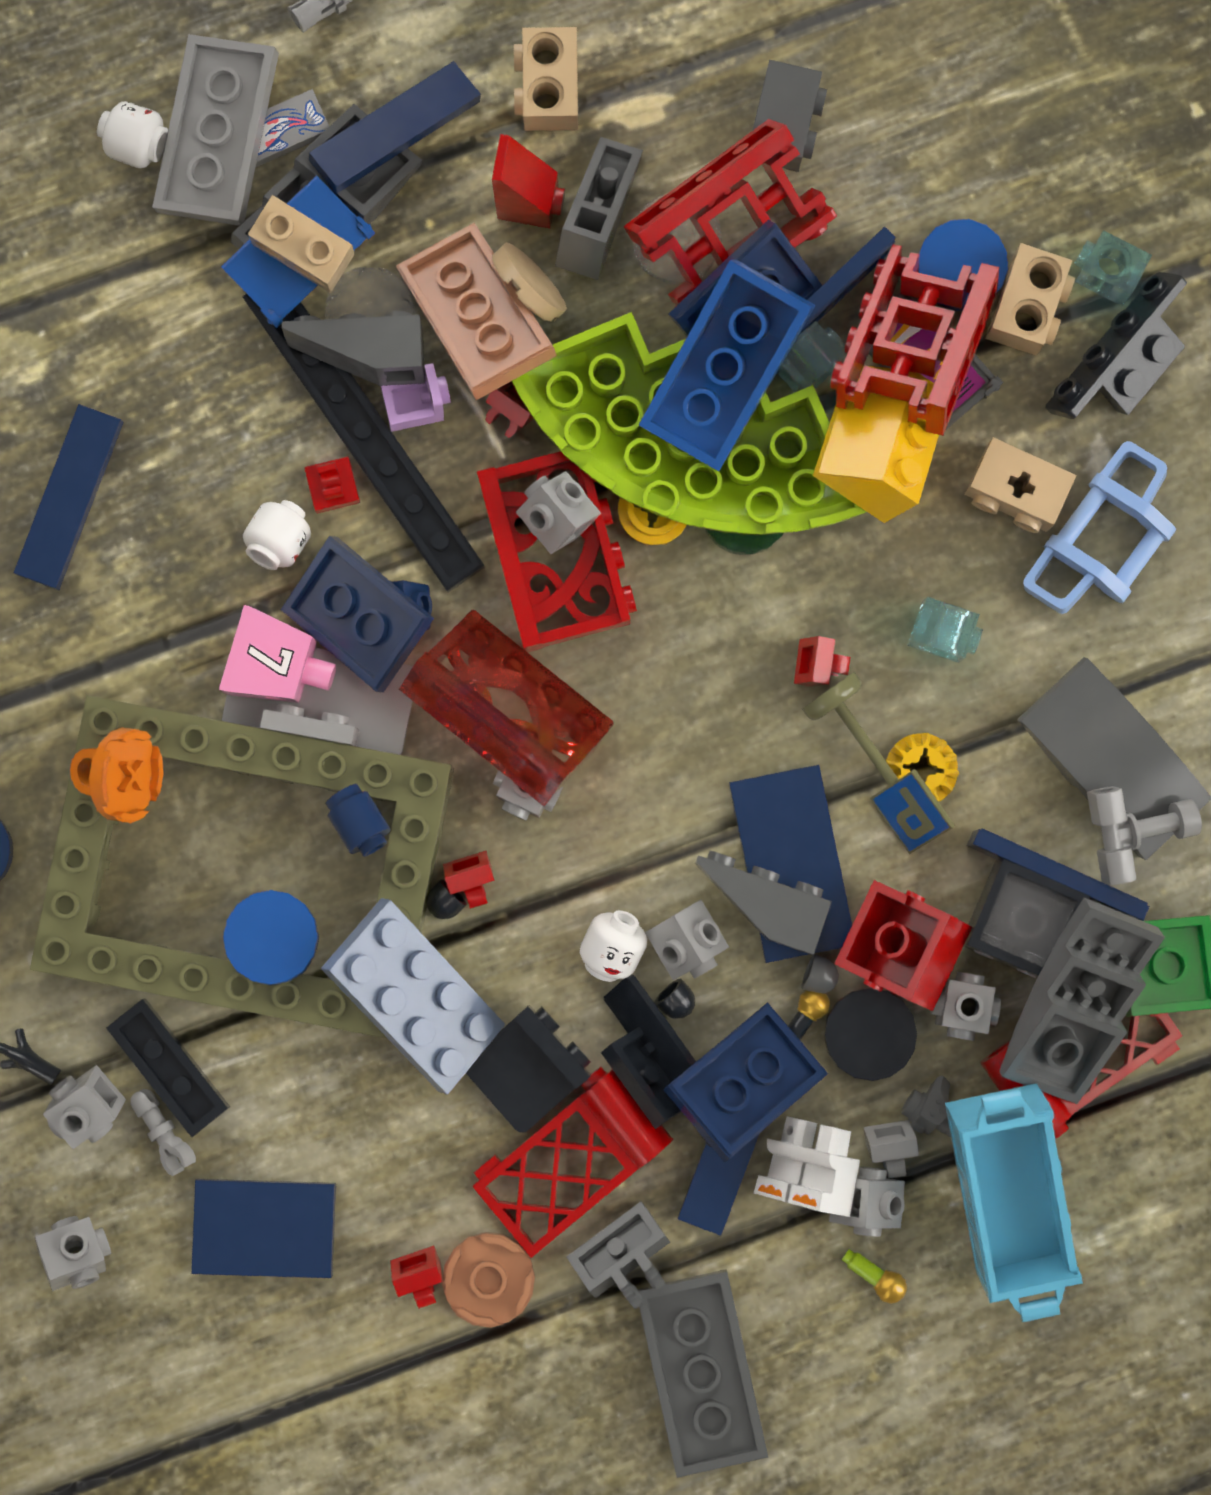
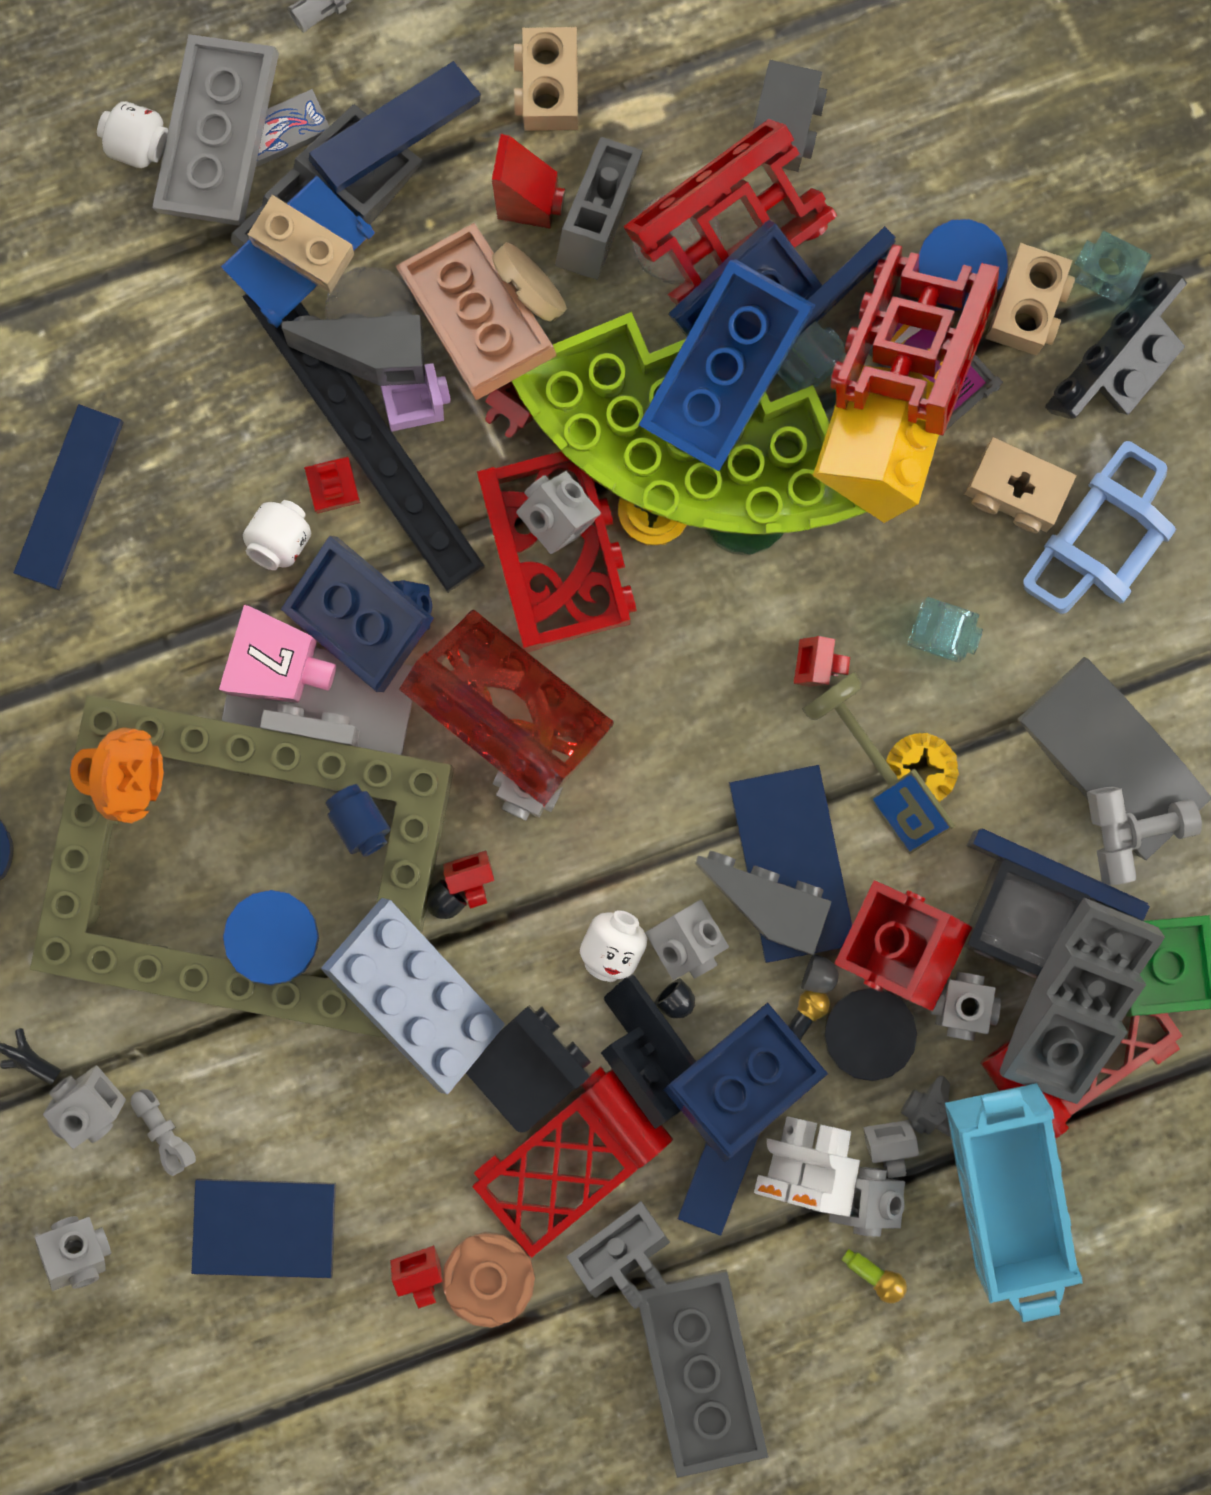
black plate [106,998,230,1138] -> none

